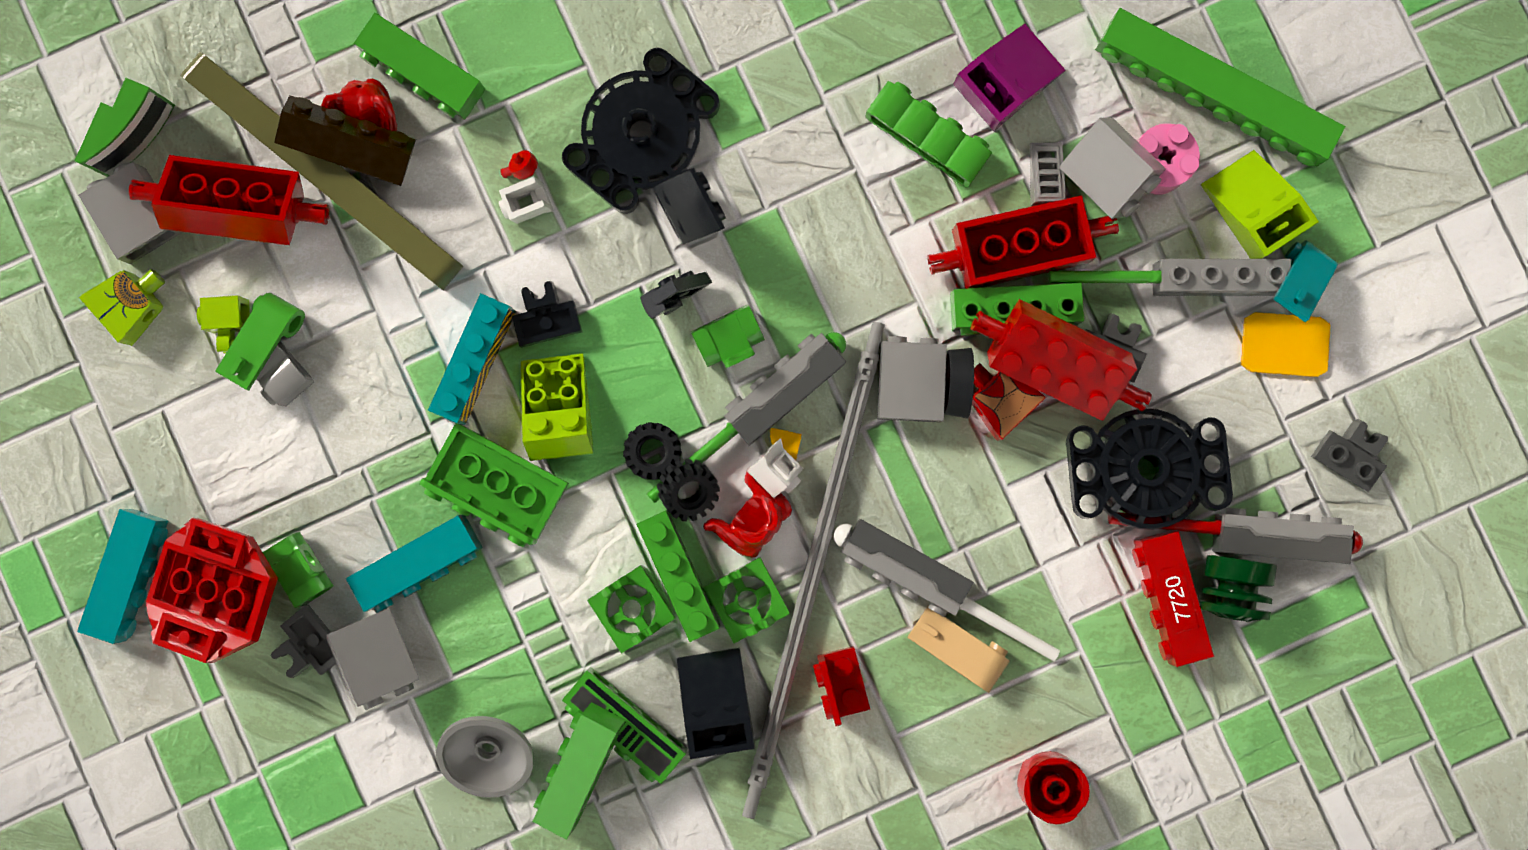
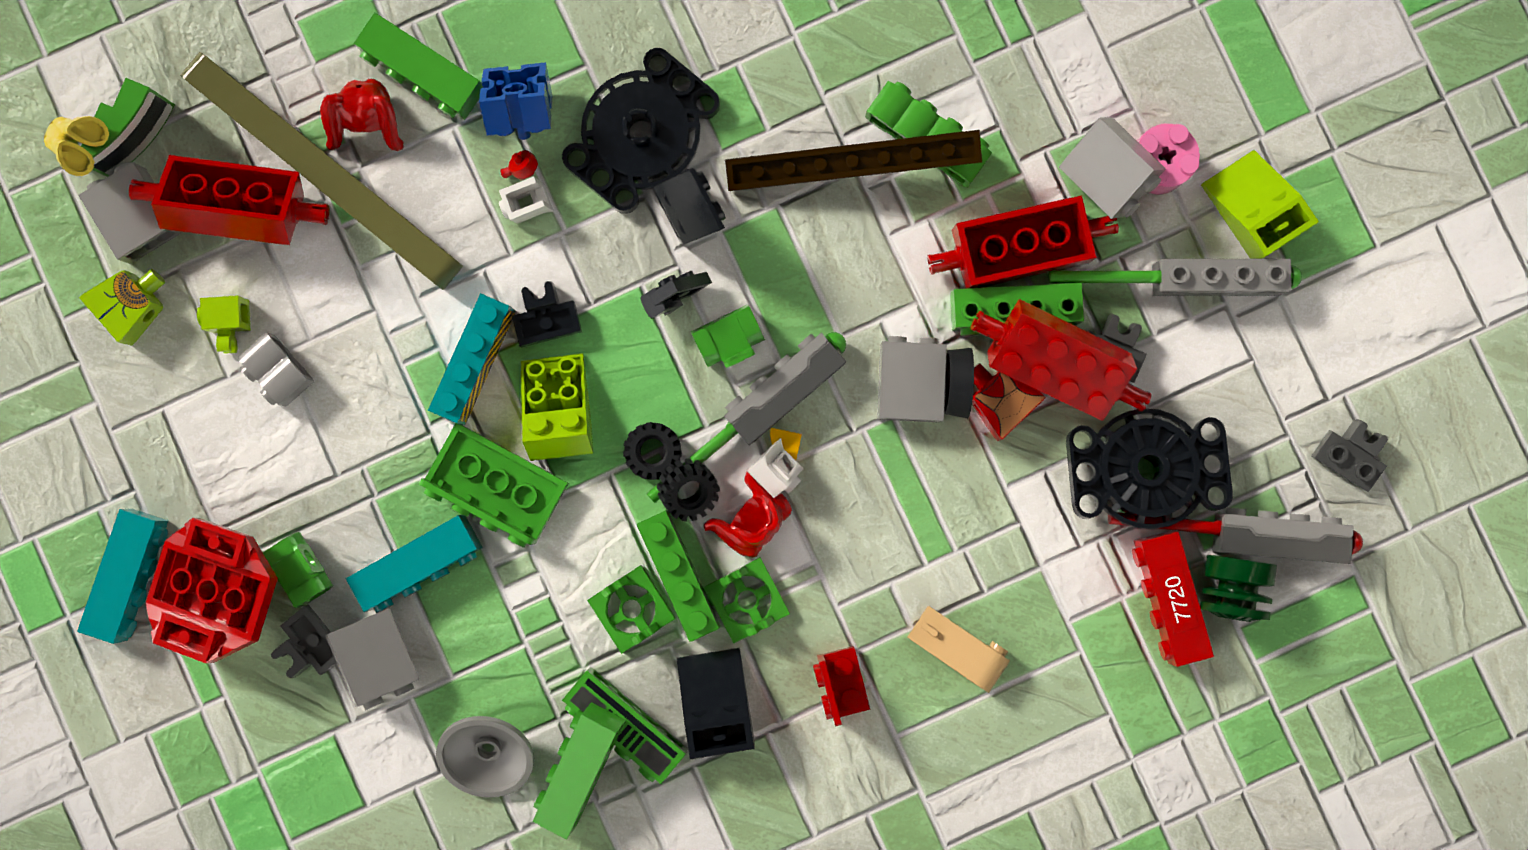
bright green door [215,293,305,391] -> none
dark brown brick [274,95,416,186] -> none
light grey axle [742,322,885,819] -> none
piece [834,519,1060,661] -> none
magenta slope [953,23,1066,131] -> none
red brick [1017,751,1090,824] -> none
light grey slope [1030,143,1066,206] -> none
bright green brick [1095,8,1346,167] -> none
yellow piece [1241,312,1330,377] -> none
teal door [1274,240,1338,322] -> none
none -> light yellow piece [44,116,109,176]
none -> blue brick [479,62,553,140]
none -> dark brown plate [725,130,982,191]

